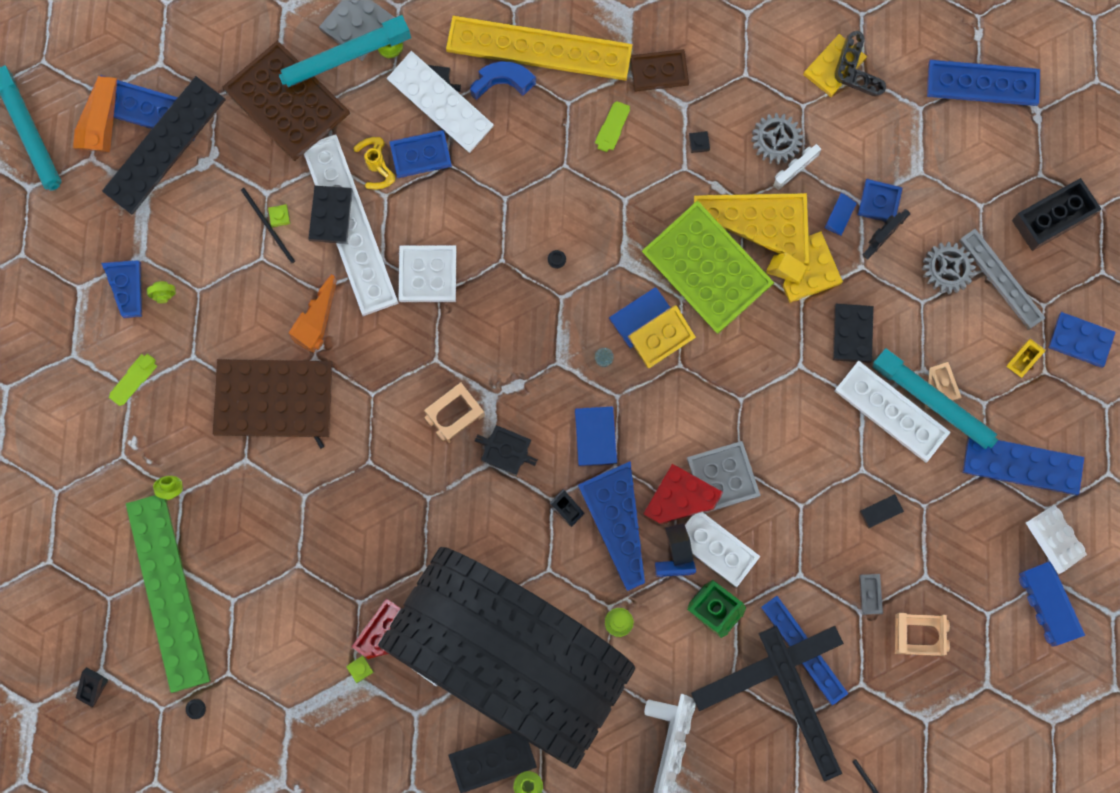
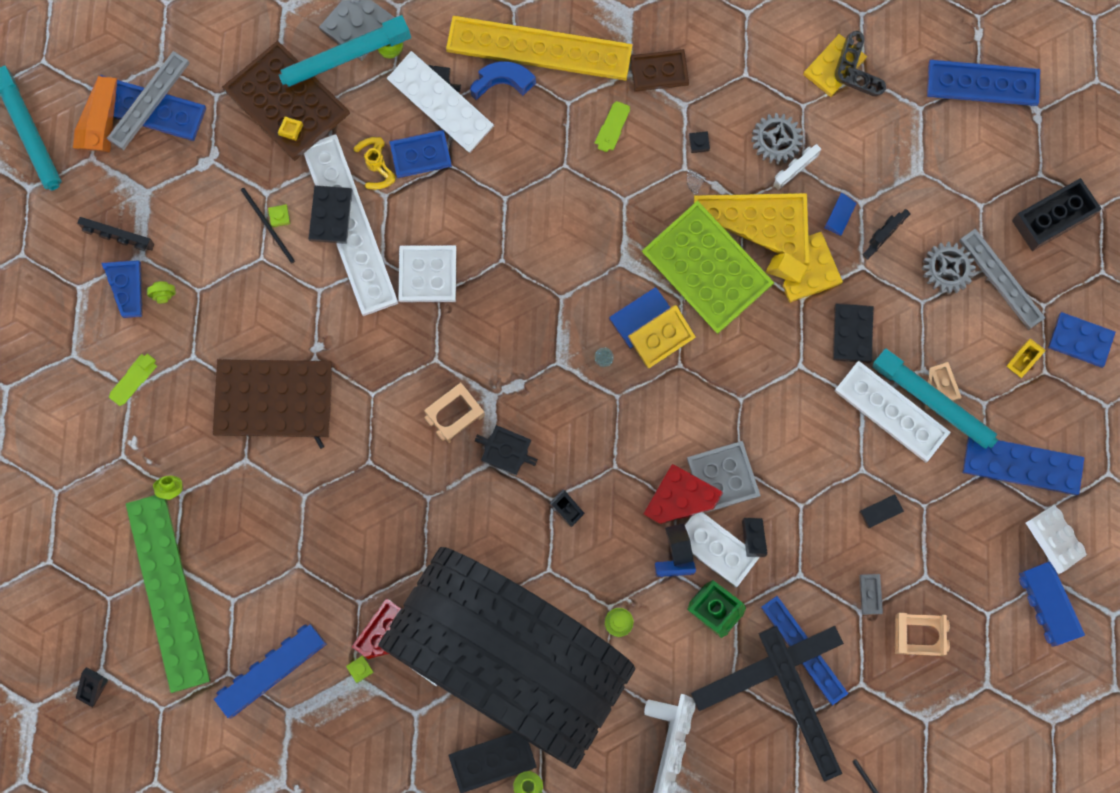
black plate [102,76,226,215] -> none
black plate [186,699,206,719] -> none
orange wedge [288,274,337,353] -> none
black plate [548,250,566,269] -> none
blue tile [575,406,617,466] -> none
blue wing [578,461,645,591] -> none
blue tile [858,179,903,222] -> none
none -> black plate [77,217,155,251]
none -> light grey plate [107,51,190,150]
none -> blue brick [214,624,327,719]
none -> yellow tile [278,117,303,141]
none -> clear tile [687,169,706,195]
none -> black plate [742,518,768,557]

